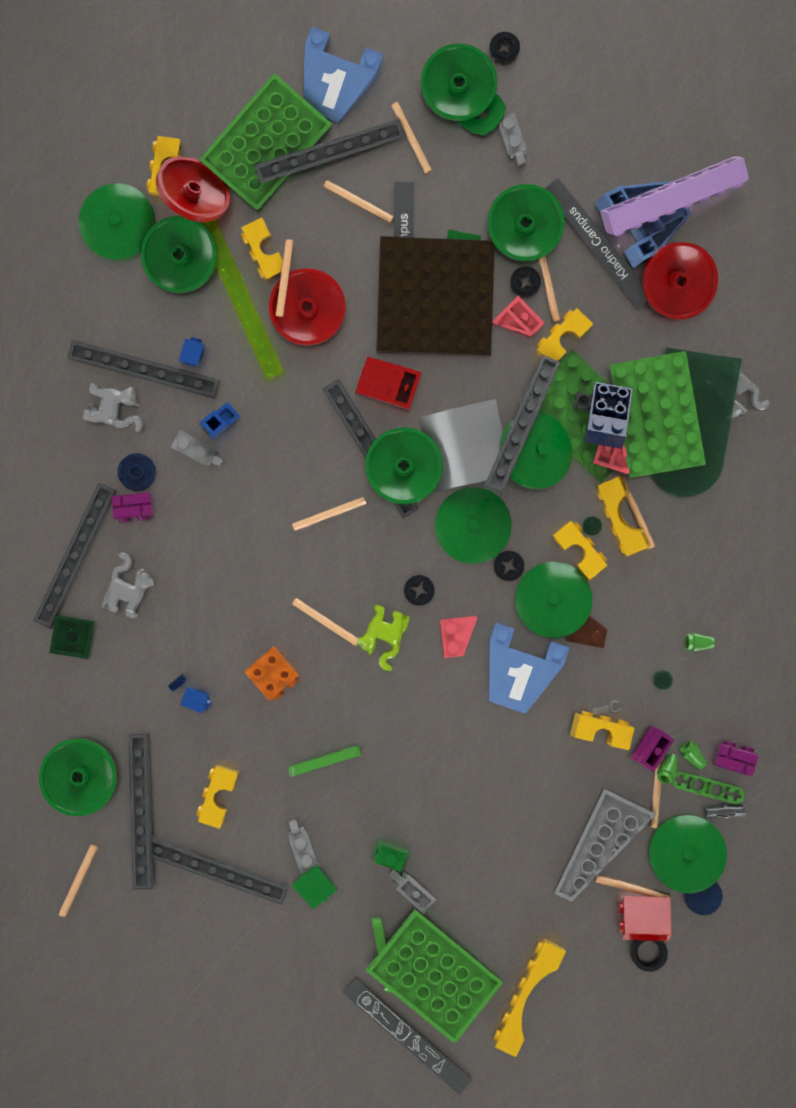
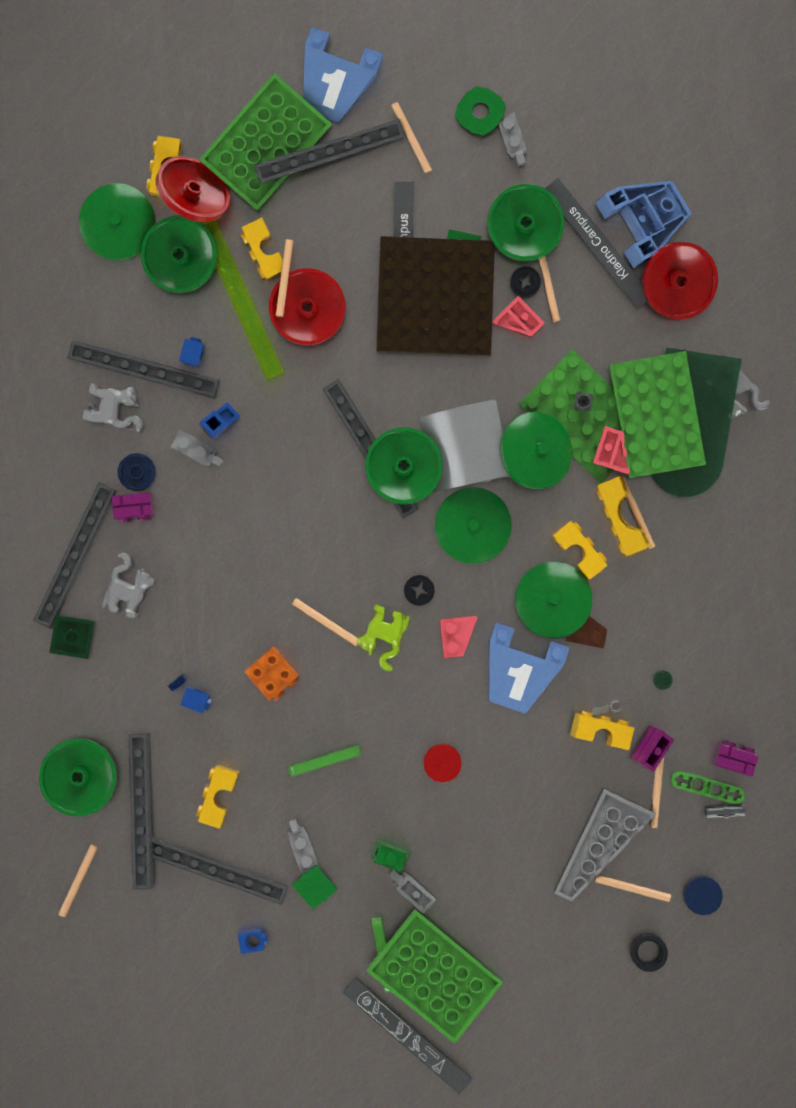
light nougat bar [292,497,366,531] -> none
light nougat bar [324,180,394,223] -> none
red slope [355,357,422,411] -> none
green dish [421,43,497,121] -> none
dark grey tile [483,355,561,495] -> none
black gear [490,32,520,63] -> none
yellow arch [493,939,566,1057] -> none
black gear [494,551,524,581] -> none
yellow arch [536,308,593,361] -> none
clear green plate [583,516,602,536] -> none
dark blue slope [584,382,633,449] -> none
lavender brick [600,156,749,236] -> none
brick [618,896,672,941] -> none
green dish [649,815,727,893] -> none
bright green cone [657,754,678,784] -> none
bright green cone [680,741,707,770] -> none
bright green cone [685,633,715,652] -> none
none -> blue brick [238,928,268,954]
none -> red tile [423,744,462,783]

